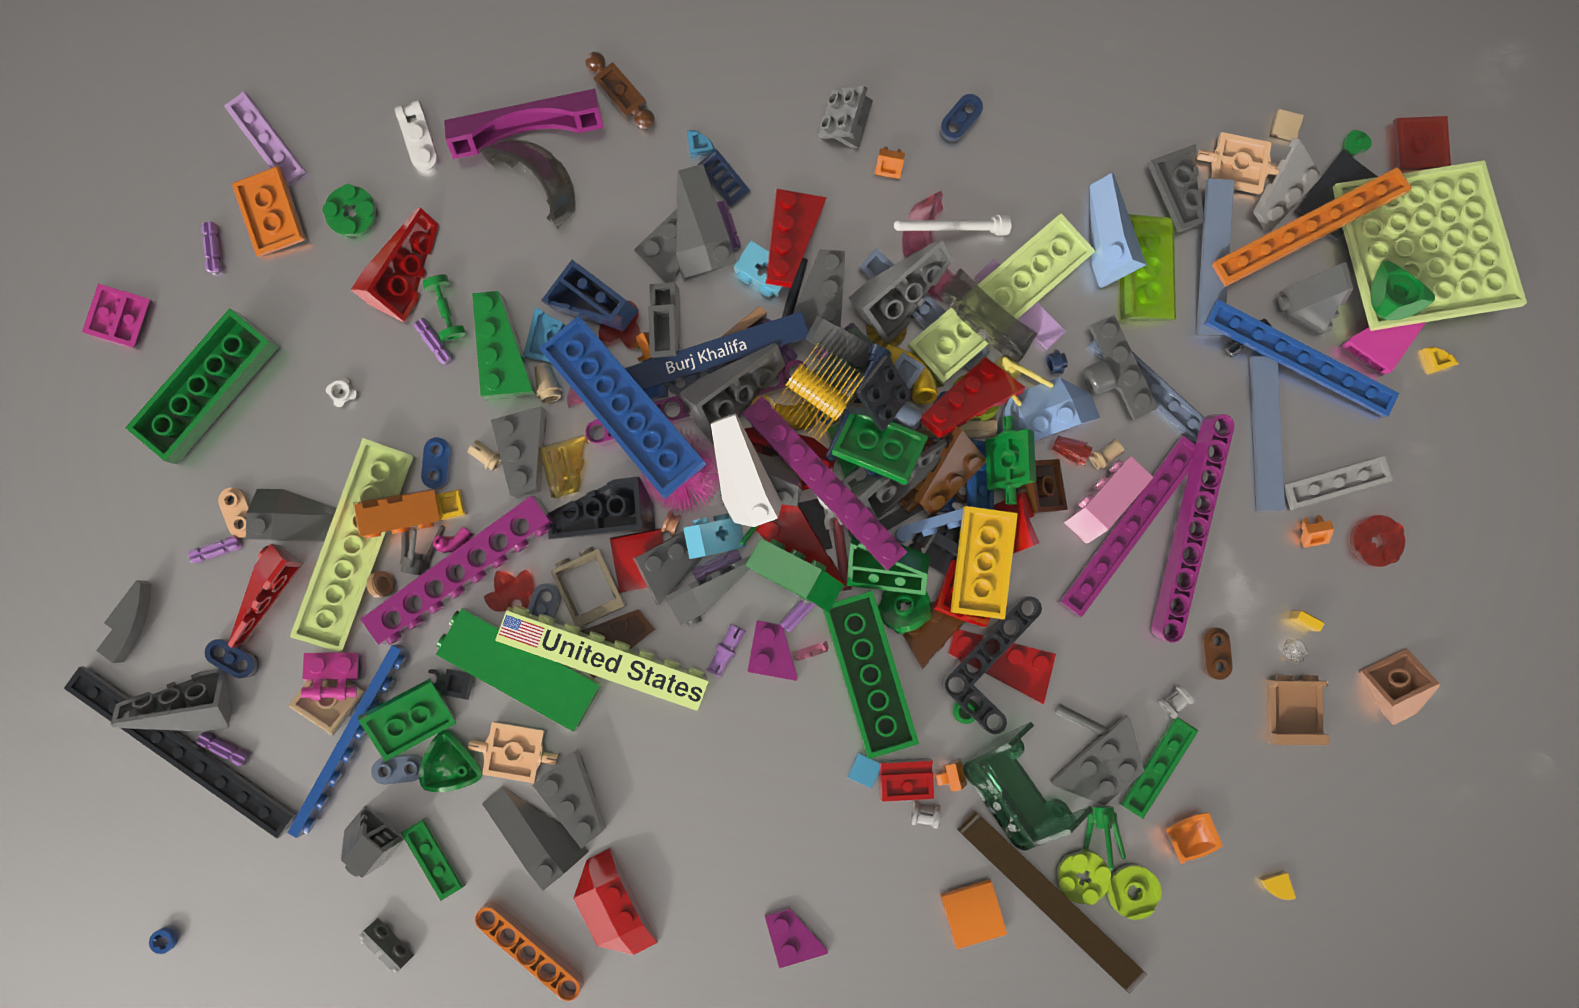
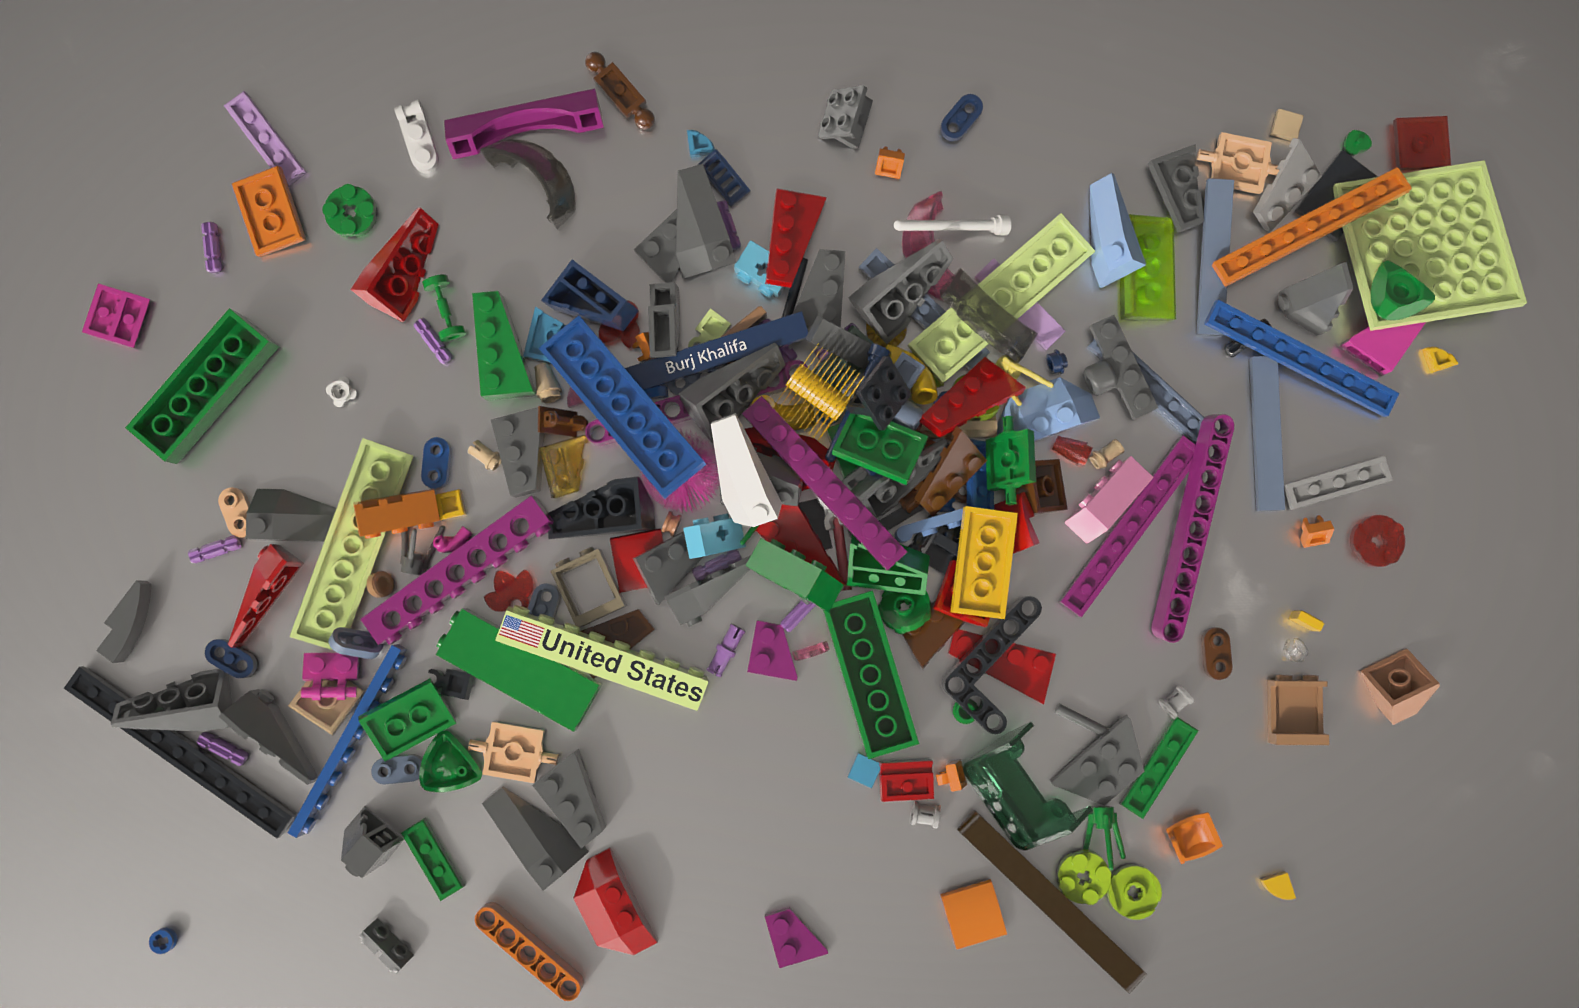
none -> dark grey wedge [218,689,318,785]
none -> sand blue plate [328,627,383,659]
none -> reddish brown hinge [538,406,588,437]
none -> yellowish green plate [688,308,731,348]

